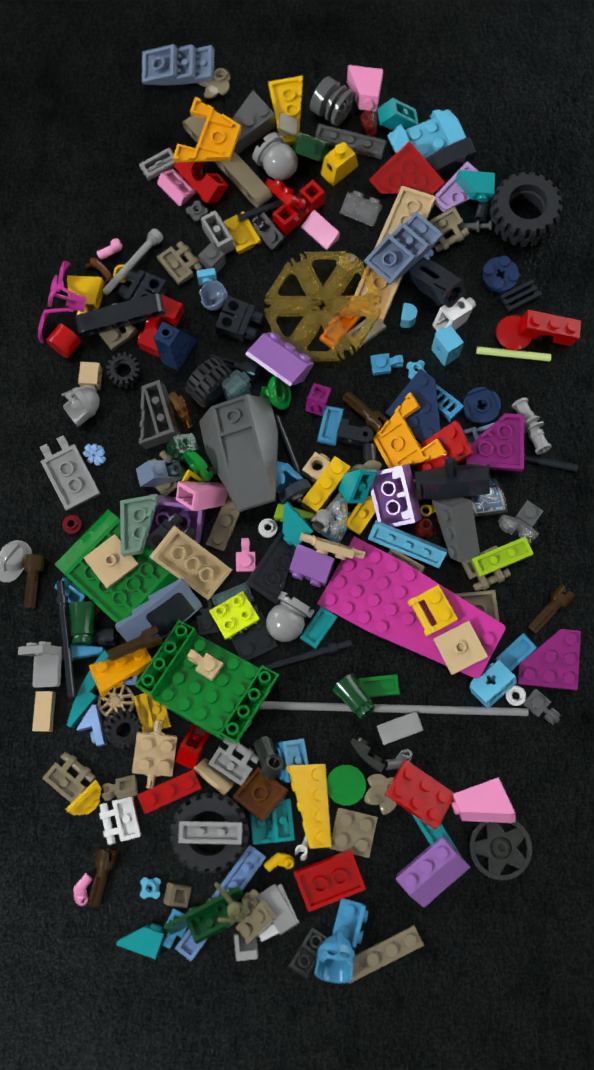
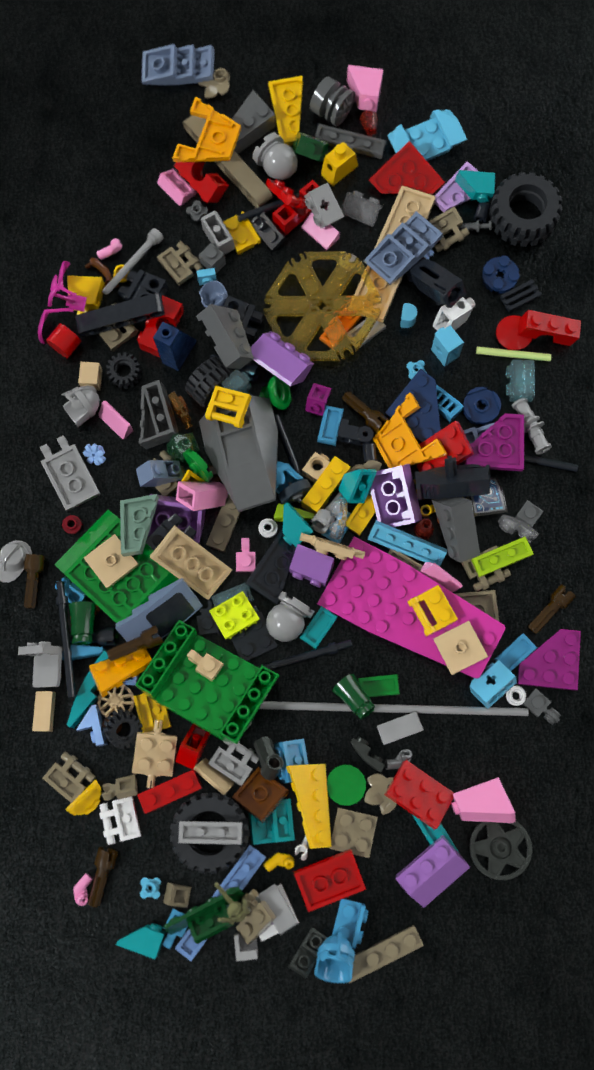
light grey tile [139,147,176,181] -> none
dark tan slope [278,113,298,137] -> none
dark azure plate [370,353,403,376] -> none
teal slope [377,98,418,130] -> none
black slope [425,137,476,175] -> none
none -> bright pink slope [99,400,133,439]
none -> dark grey wedge [196,304,254,370]
none -> yellow plate [205,386,252,428]
none -> light grey brick [304,183,344,229]
none -> bright pink slope [419,562,463,592]
none -> clear light blue brick [506,360,535,402]

